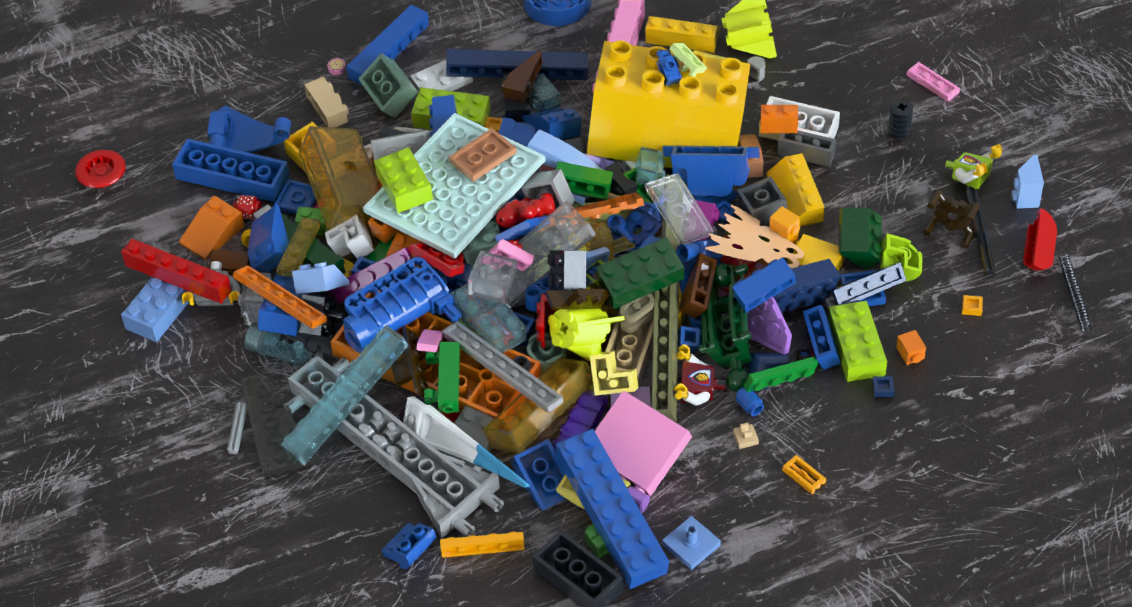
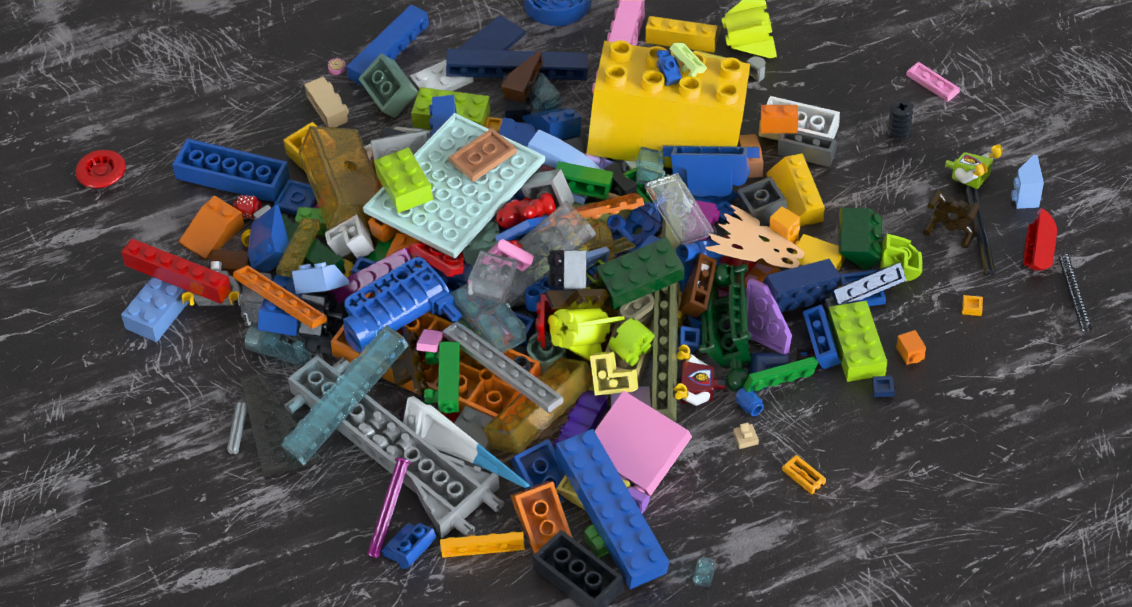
blue panel [208,105,292,153] -> none
medium blue tile [662,516,721,570] -> none
blue brick [732,257,796,313] -> none
none -> magenta axle [367,457,411,558]
none -> dark blue tile [458,15,526,50]
none -> orange slope [510,481,573,554]
none -> lime brick [609,318,654,366]
none -> clear light blue brick [693,558,715,587]

